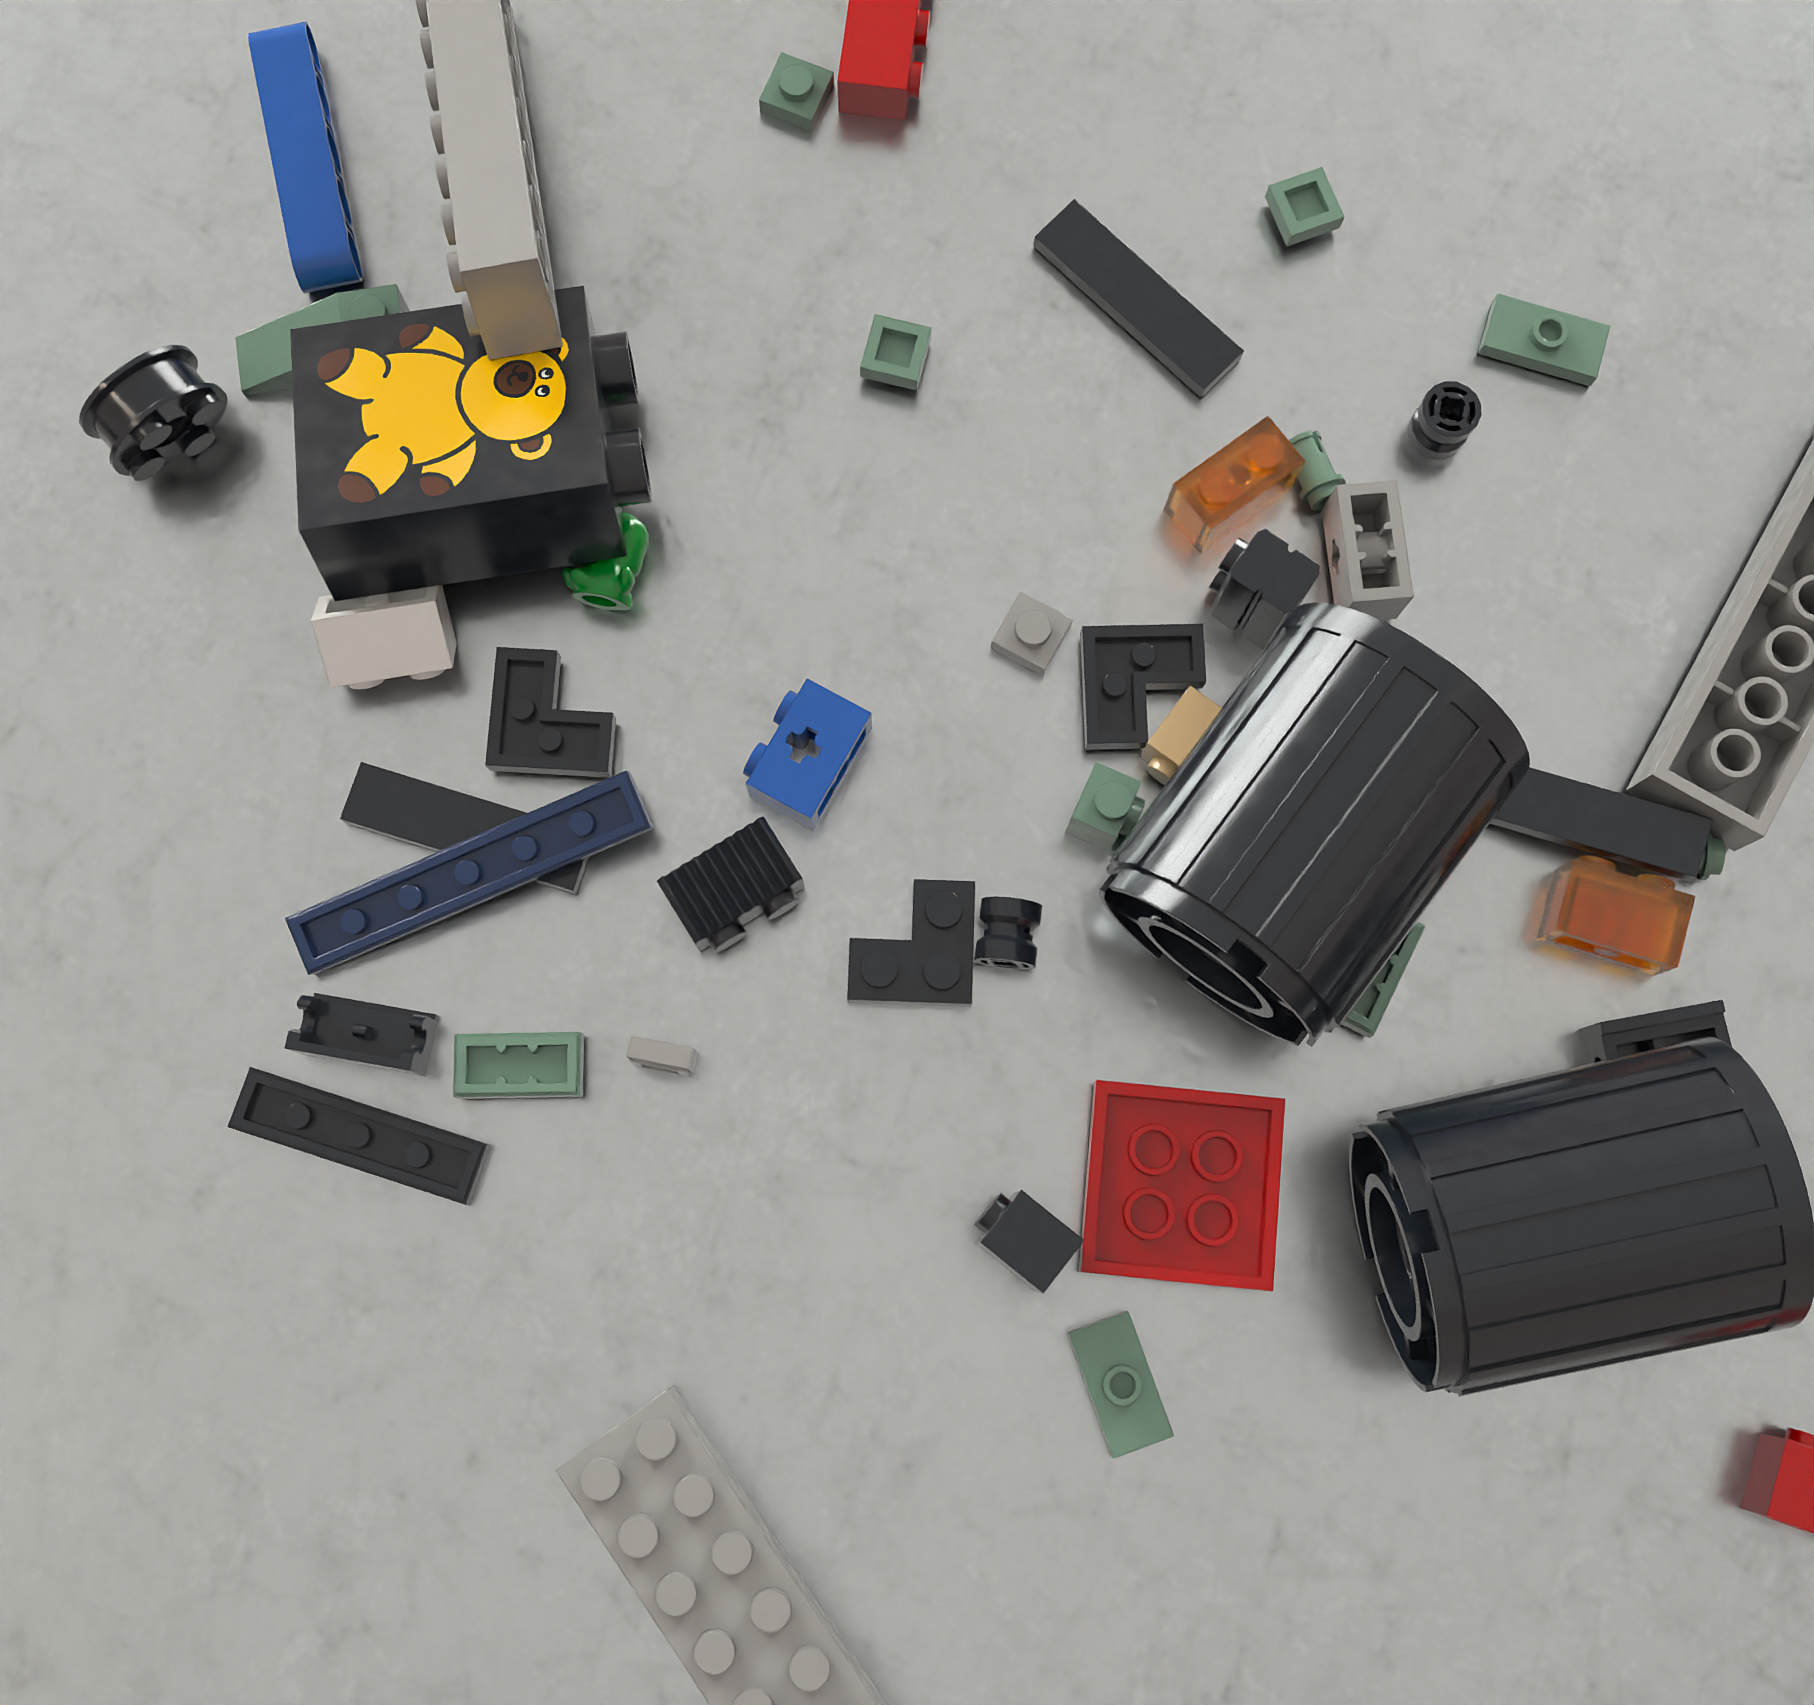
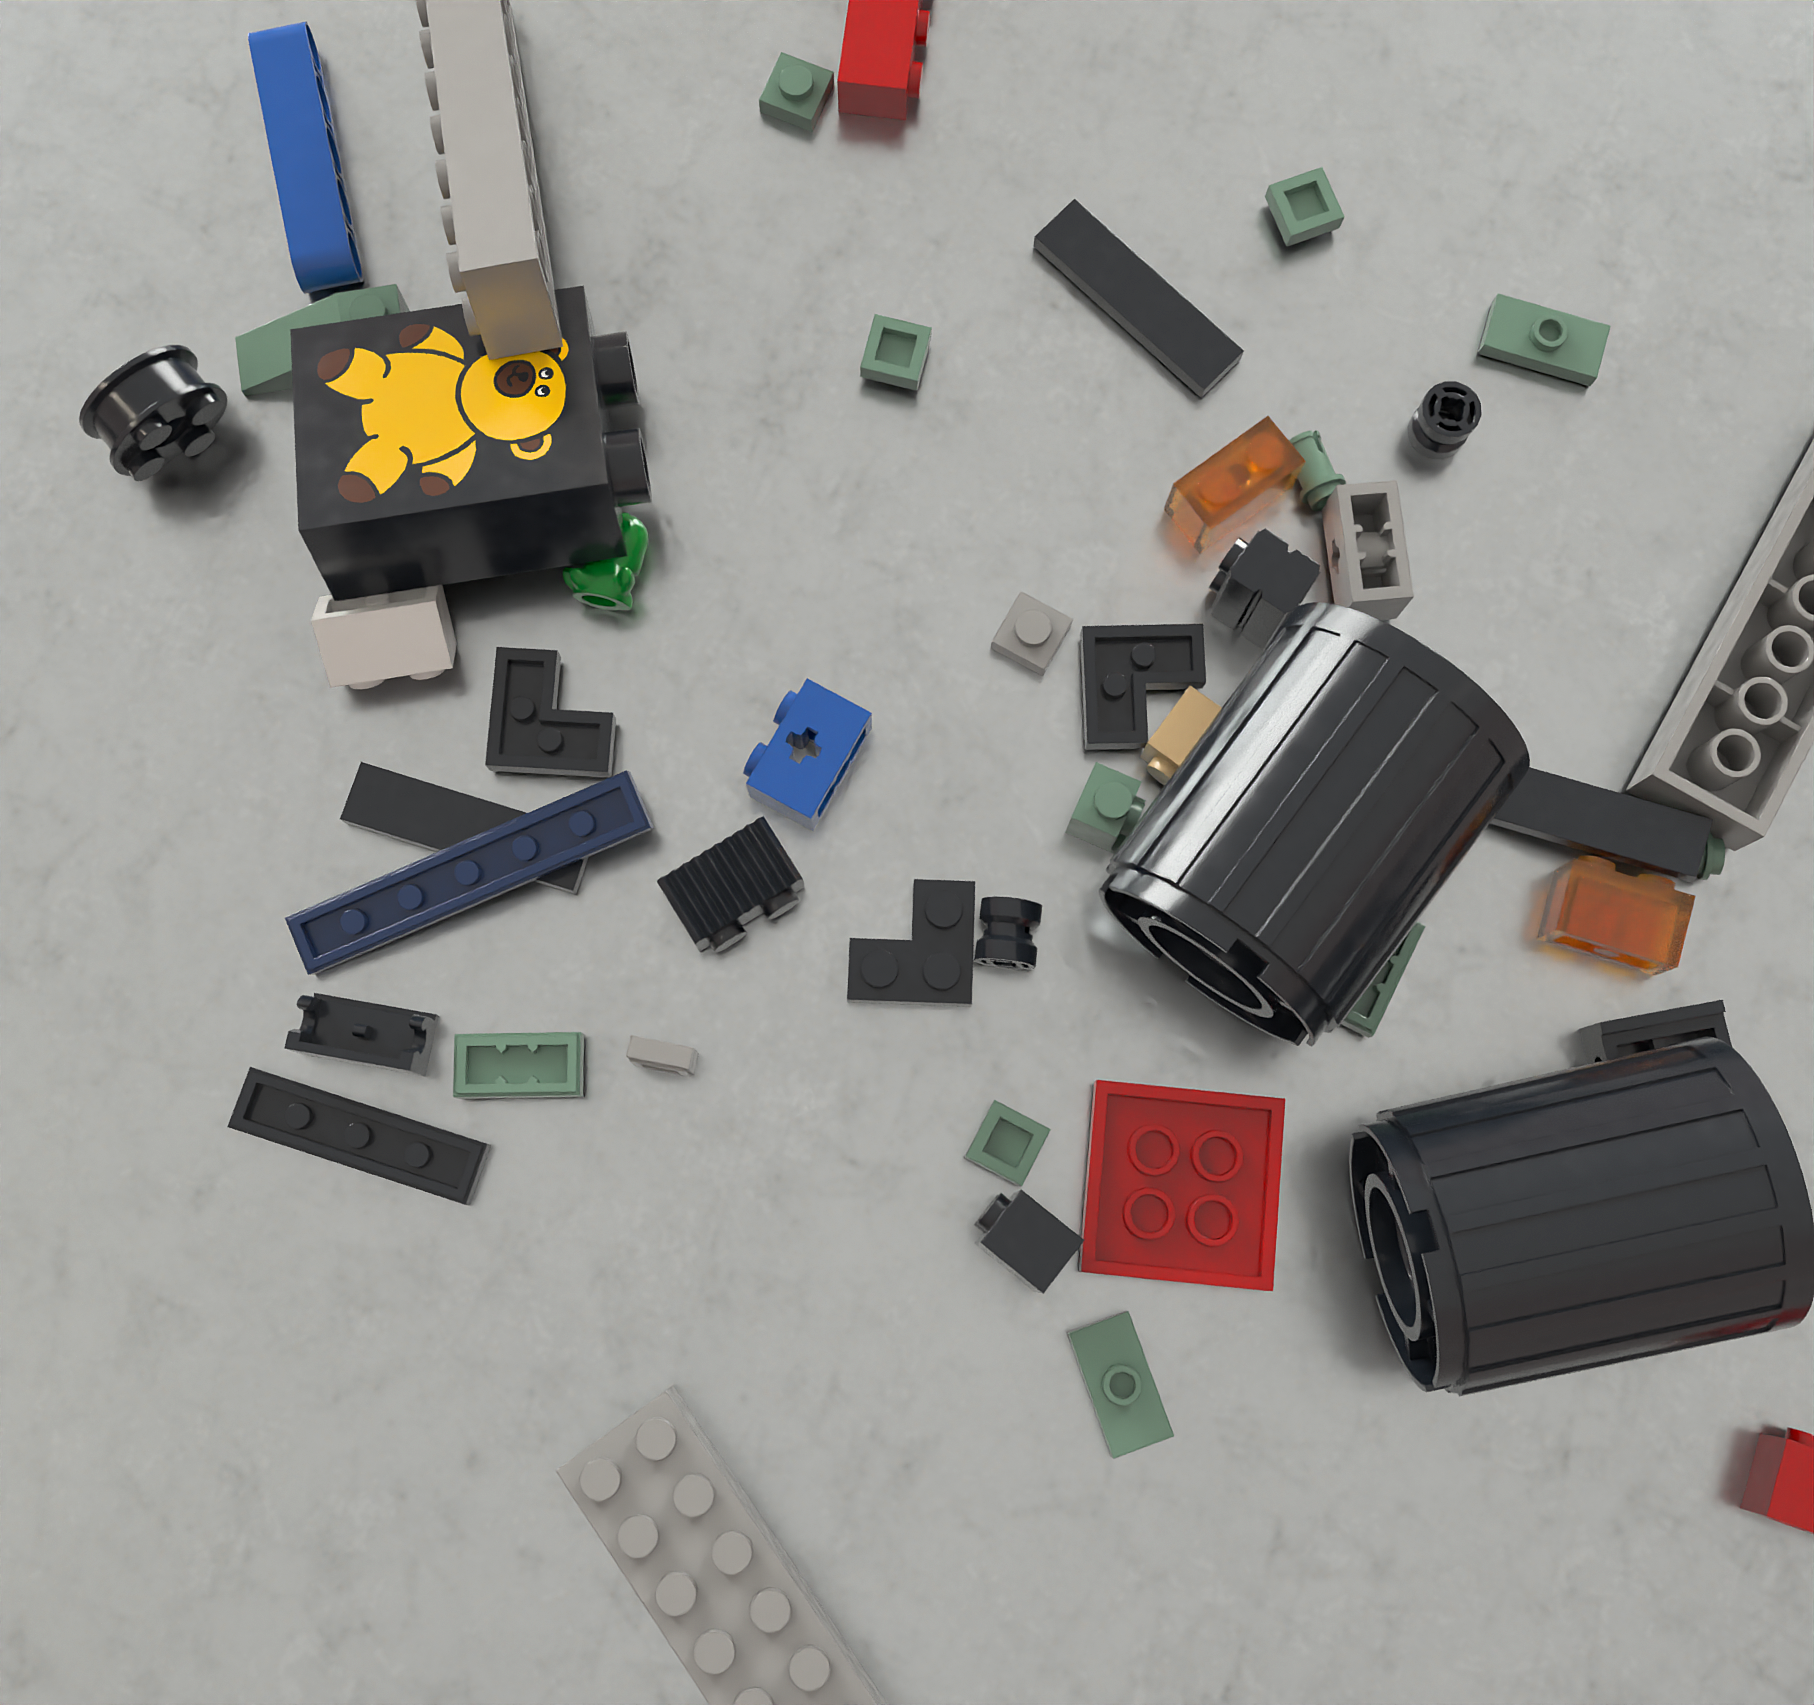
none -> sand green plate [965,1100,1051,1187]

